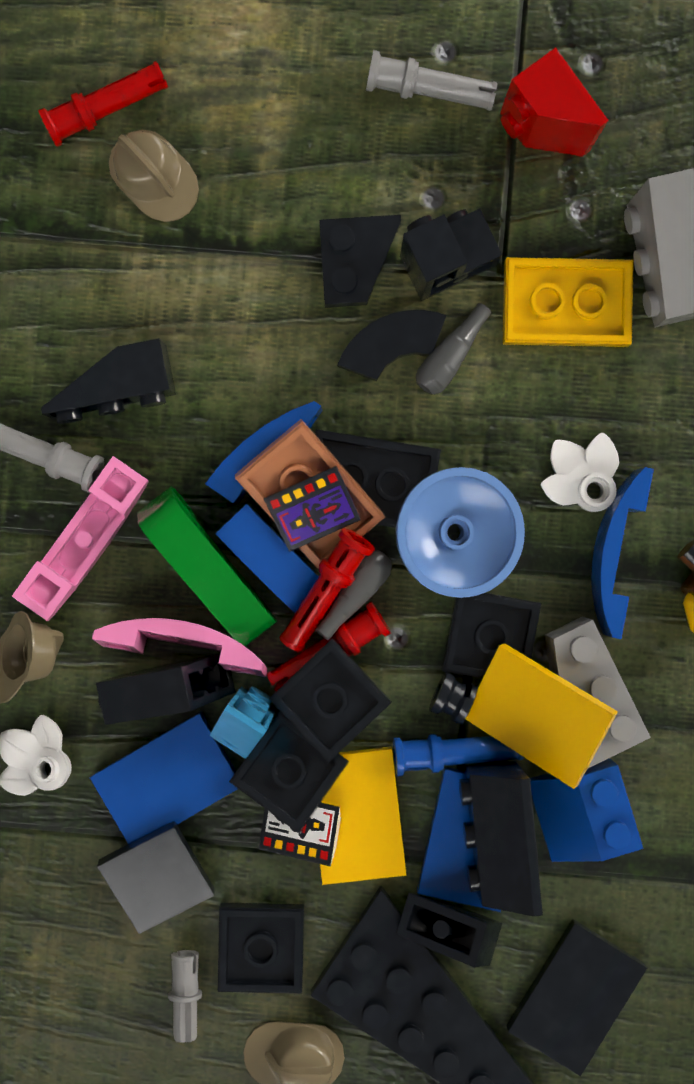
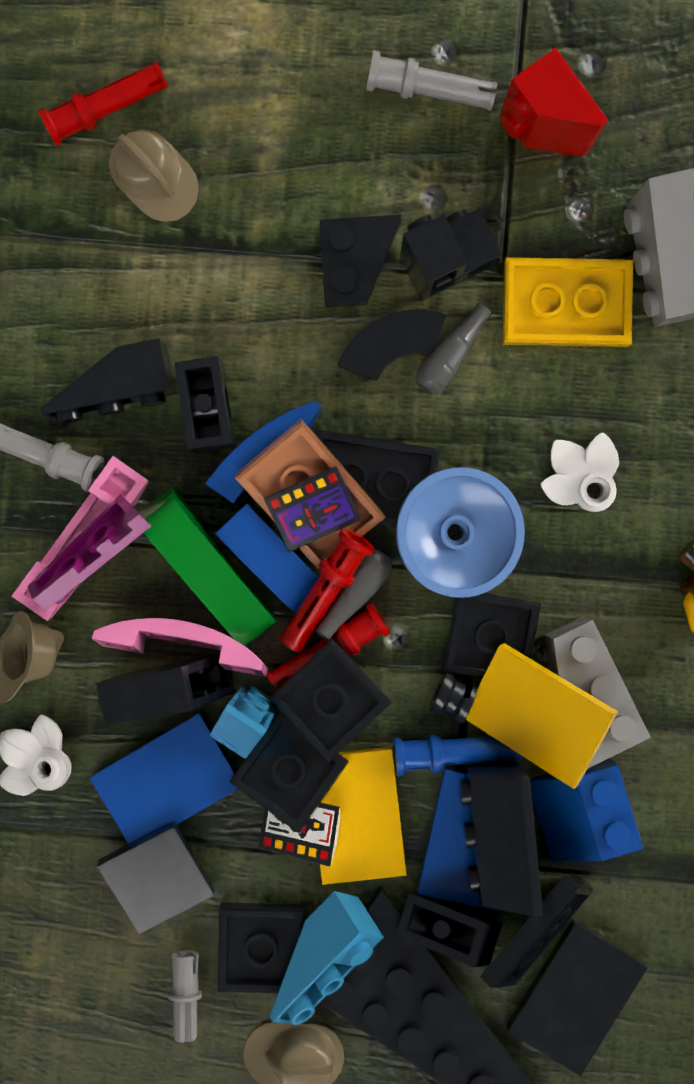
blue slope [591,467,654,639] -> none
none -> magenta wing [27,494,151,611]
none -> black brick [174,356,236,454]
none -> dark azure slope [269,891,384,1025]
none -> black tile [480,874,593,988]

